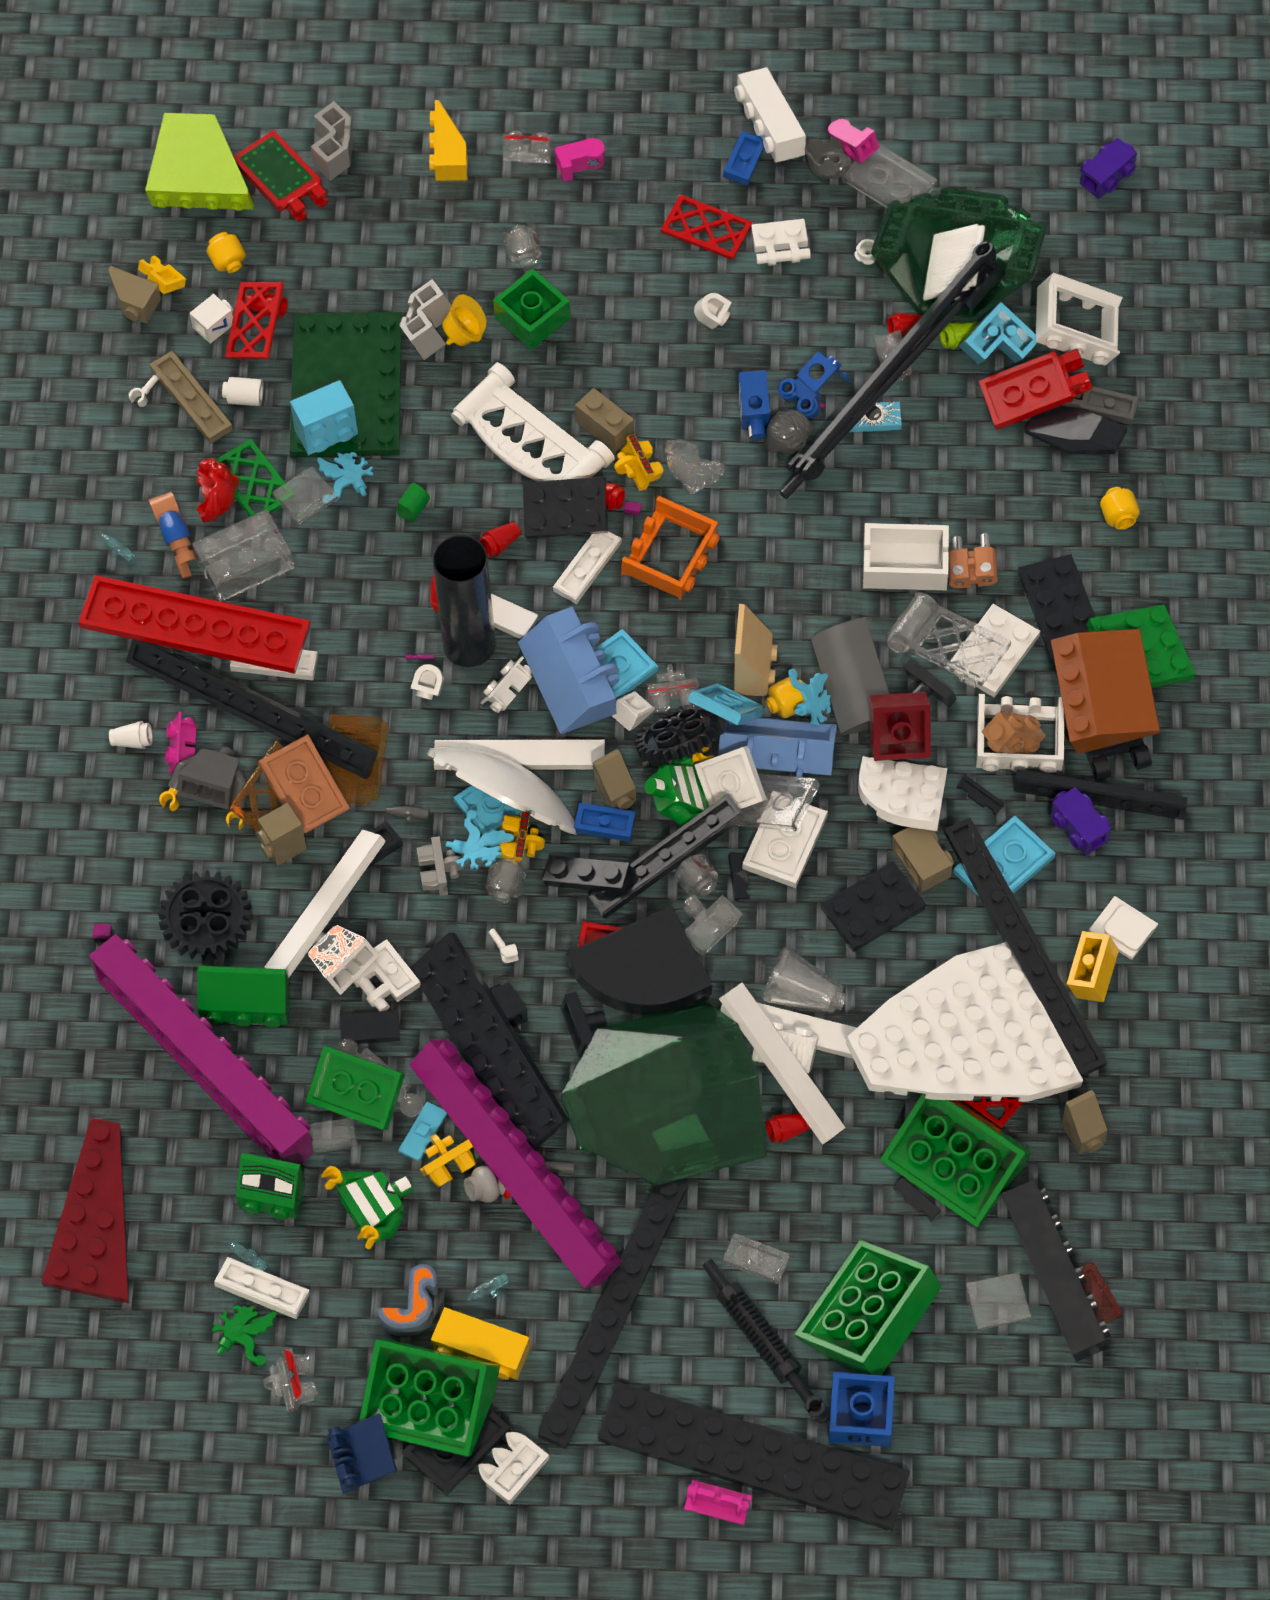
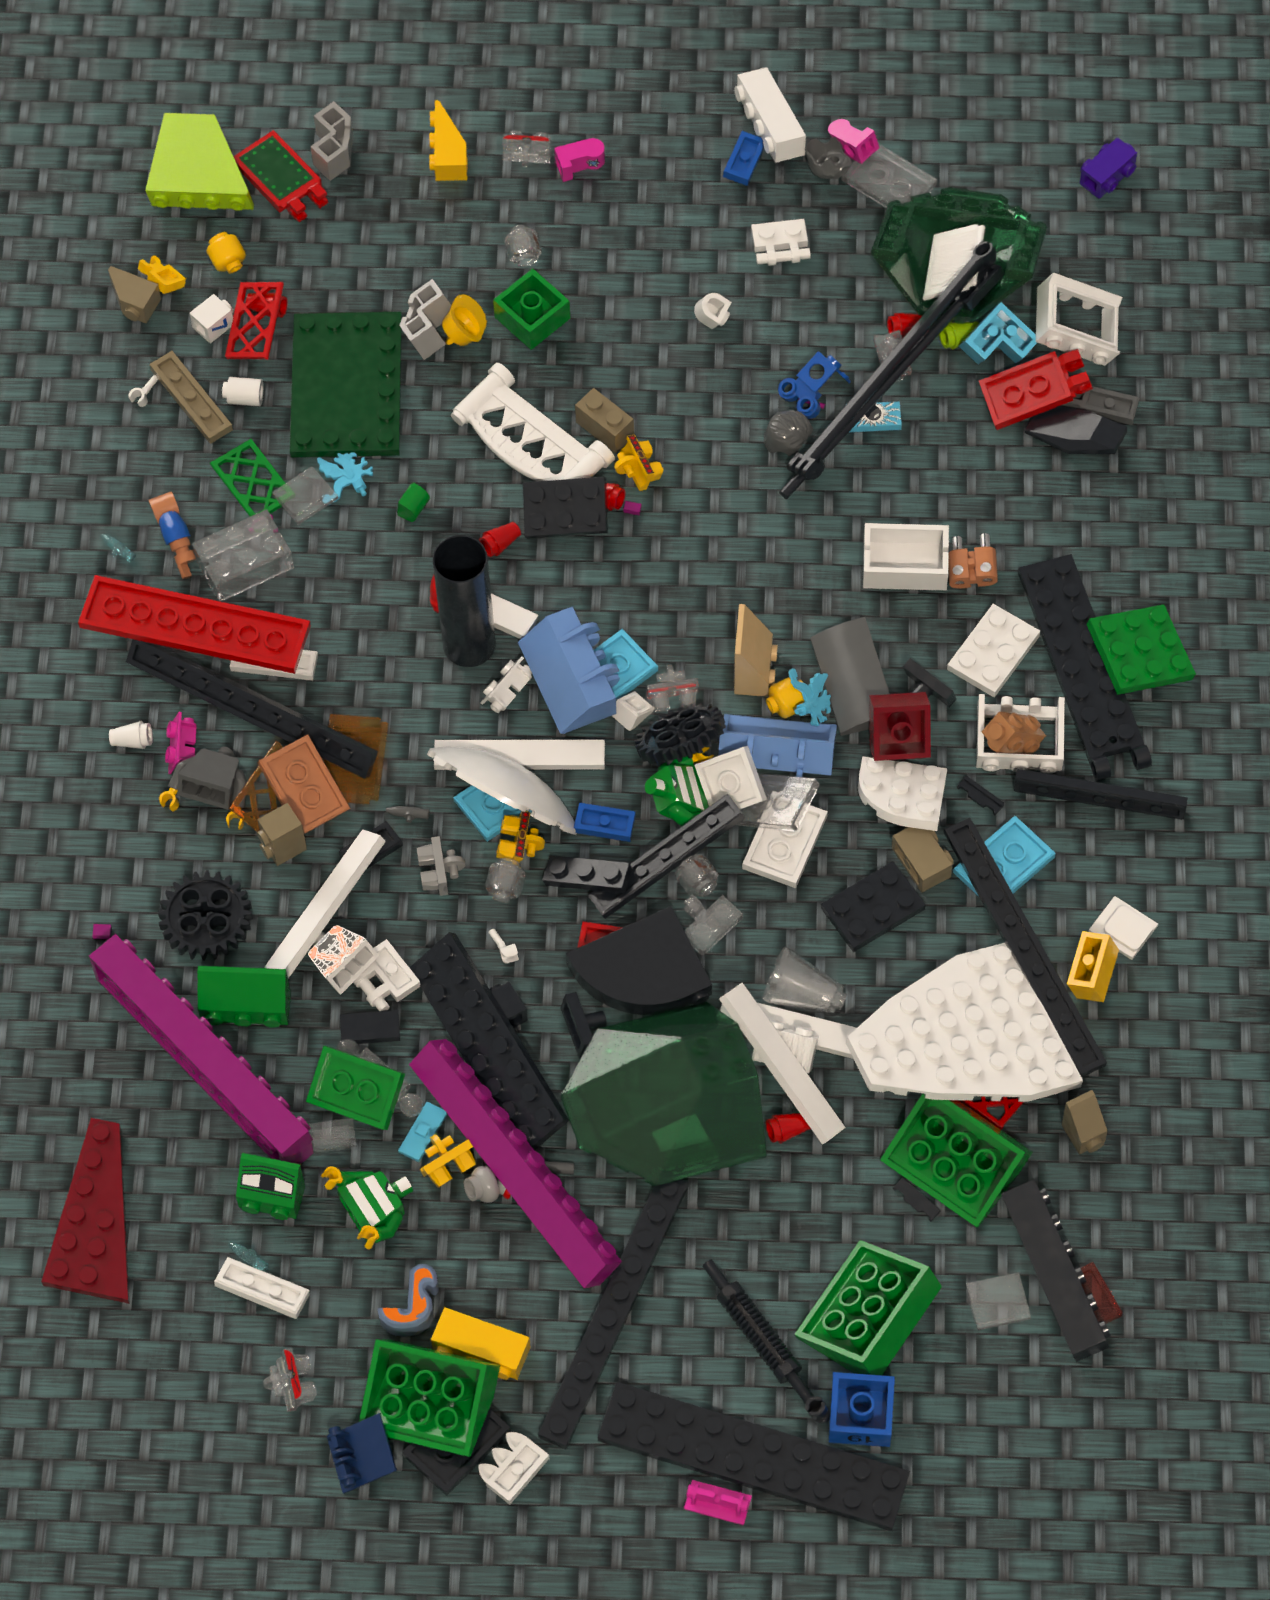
red hair [196,458,239,523] -> none
green piece [212,1305,277,1366] -> none
medium azure brick [290,380,358,455] -> none
magenta piece [405,654,434,660] -> none
white plate [411,664,444,700] -> none
medium azure piece [446,810,514,870] -> none
clear light blue helmet [466,1272,509,1301] -> none
white tile [553,531,622,604] -> none
dark tan slope [593,749,636,810] -> none
orange window [621,496,720,601] -> none
red window [661,194,754,260] -> none
clear hair [664,439,726,494] -> none
medium azure tile [687,683,766,725] -> none
clear plate [723,1233,790,1284] -> none
black piece [728,854,750,901] -> none
blue torso [738,370,770,440] -> none
white plate [855,239,881,265] -> none
clear piece [886,593,1011,687] -> none
dark orange slope [1051,629,1161,754] -> none
dark purple brick [1051,787,1111,856] -> none
yellow head [1100,487,1140,530] -> none

